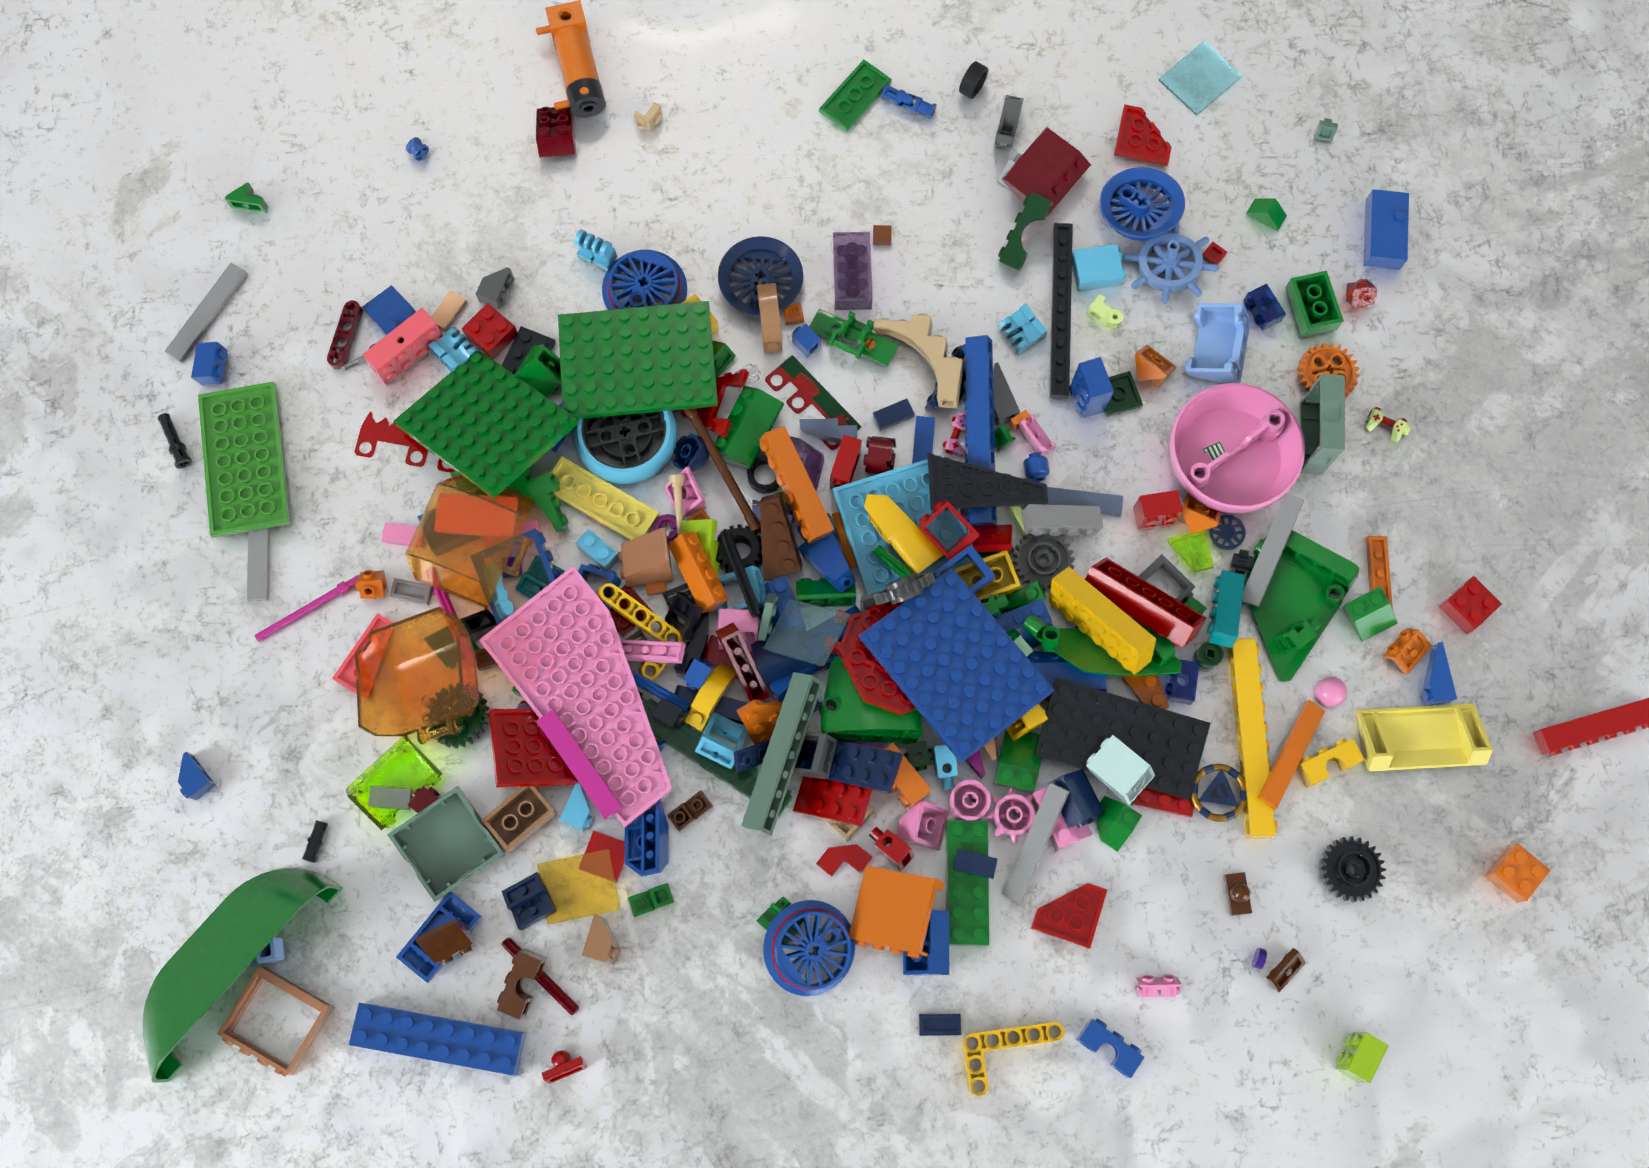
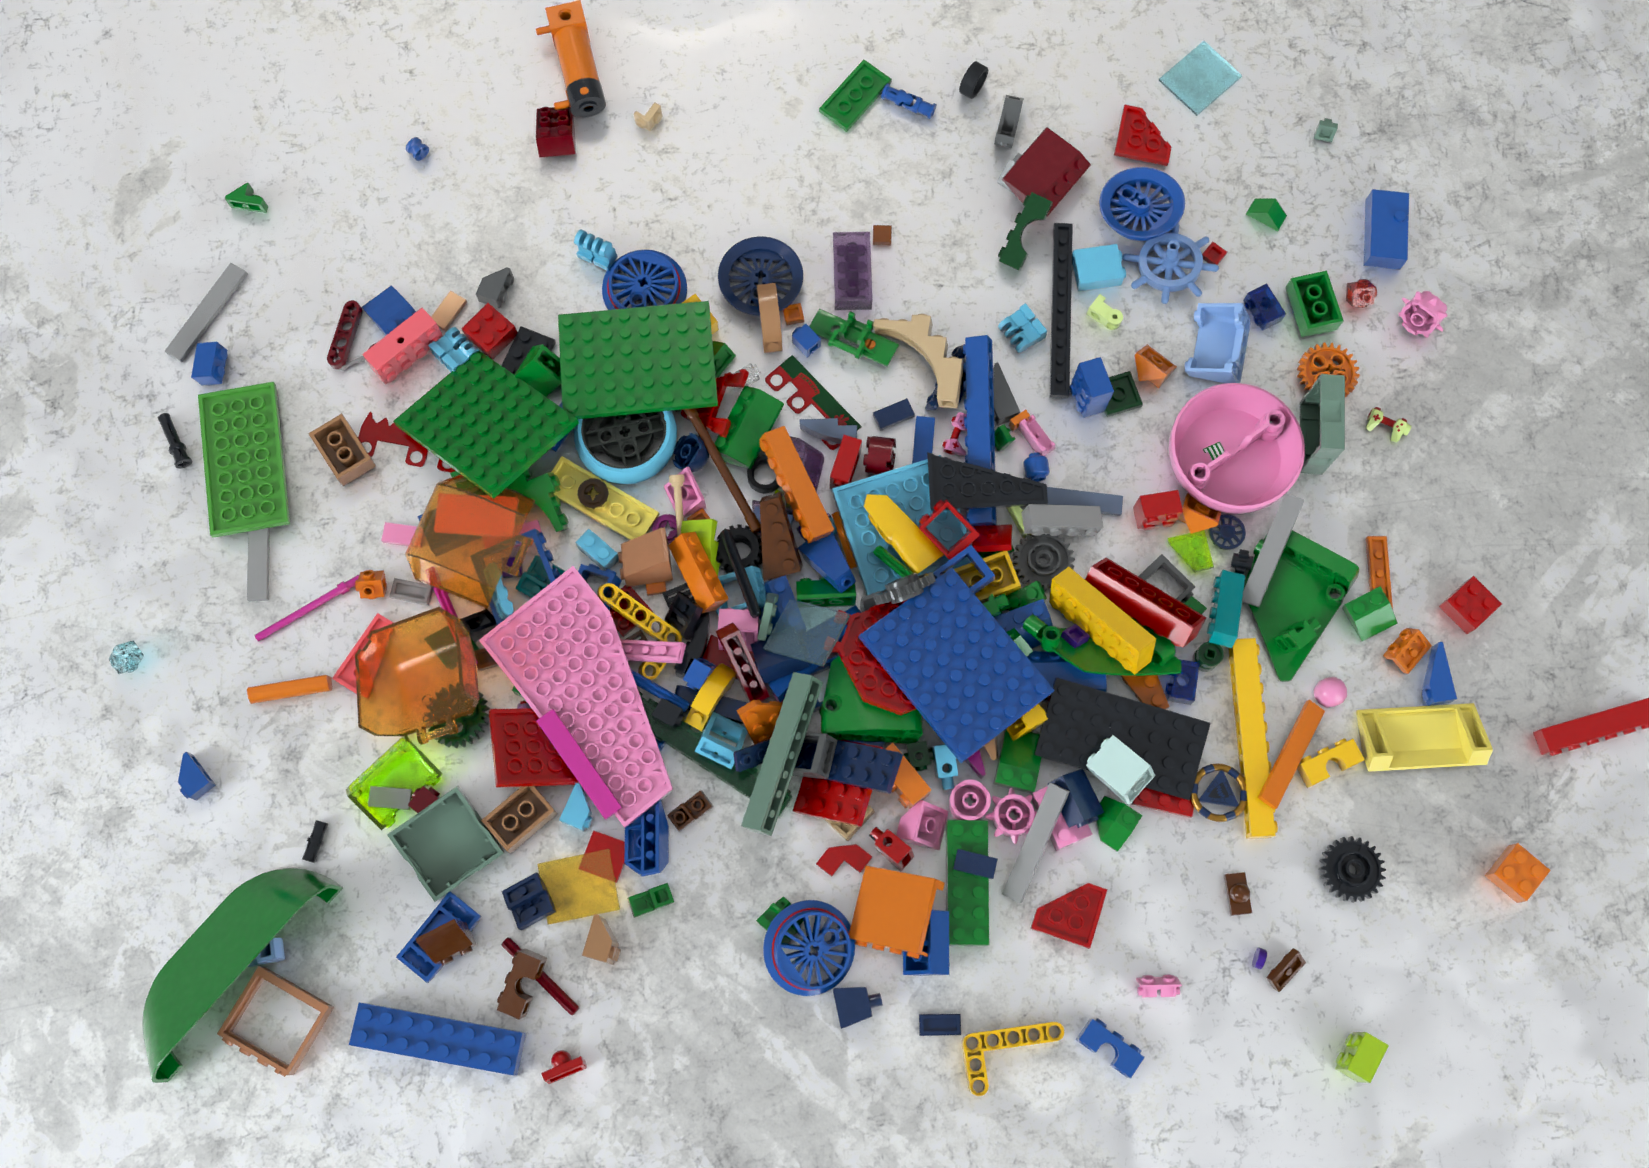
none -> clear light blue brick [108,640,144,674]
none -> orange brick [247,675,332,704]
none -> medium nougat brick [308,413,376,486]
none -> dark brown gear [577,478,609,509]
none -> dark blue torso [833,987,883,1029]
none -> dark purple tile [1061,624,1090,648]
none -> bright pink brick [1398,291,1447,338]

